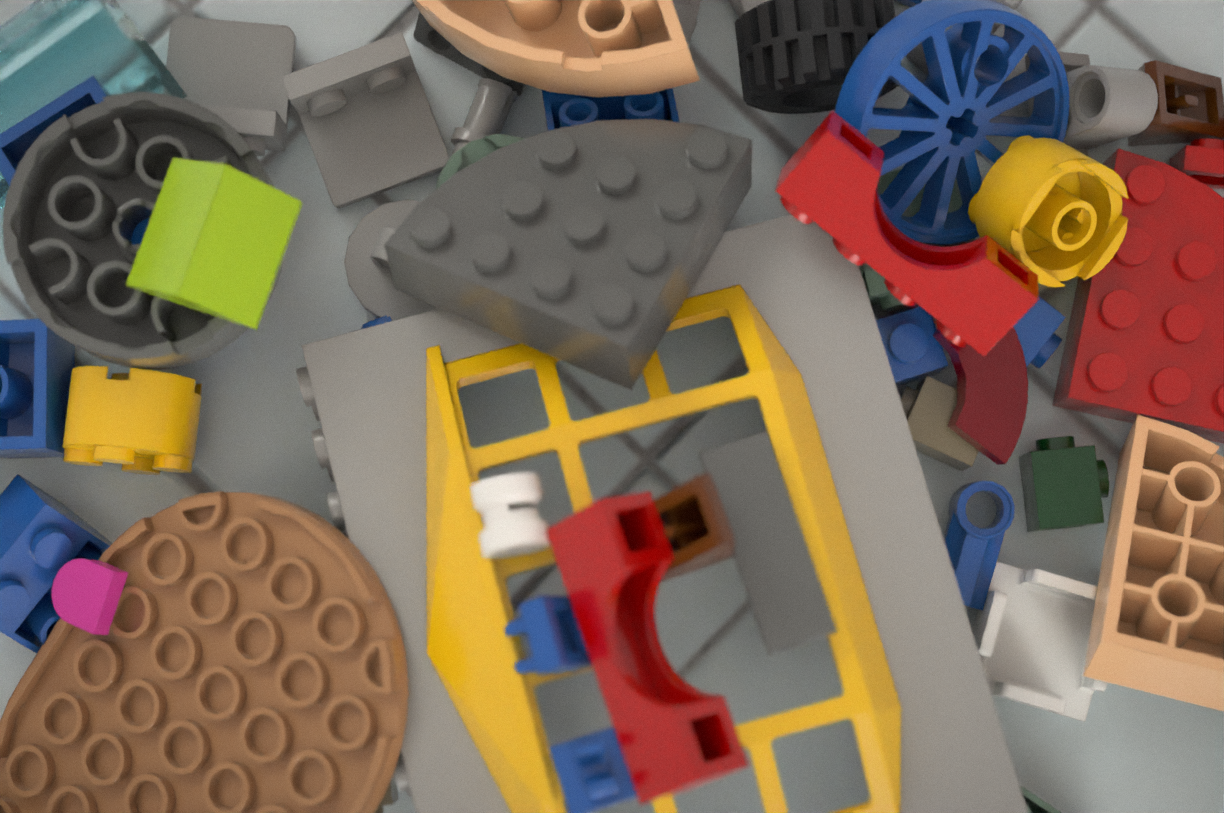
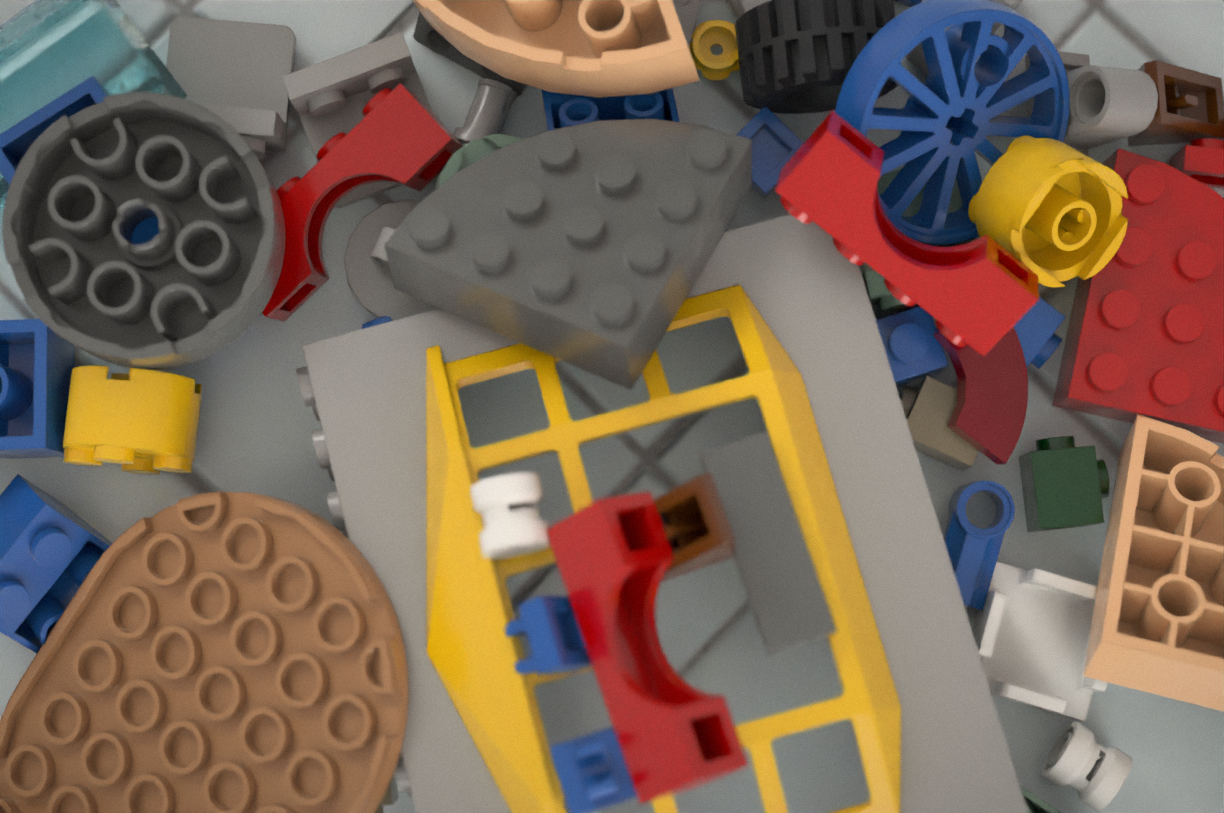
dark pink tile [52,559,128,635] -> none
lime slope [126,158,303,330] -> none
none -> red arch [262,83,464,322]
none -> yellow plate [689,20,740,81]
none -> blue tile [736,107,804,199]
none -> white wheel [1041,721,1133,812]

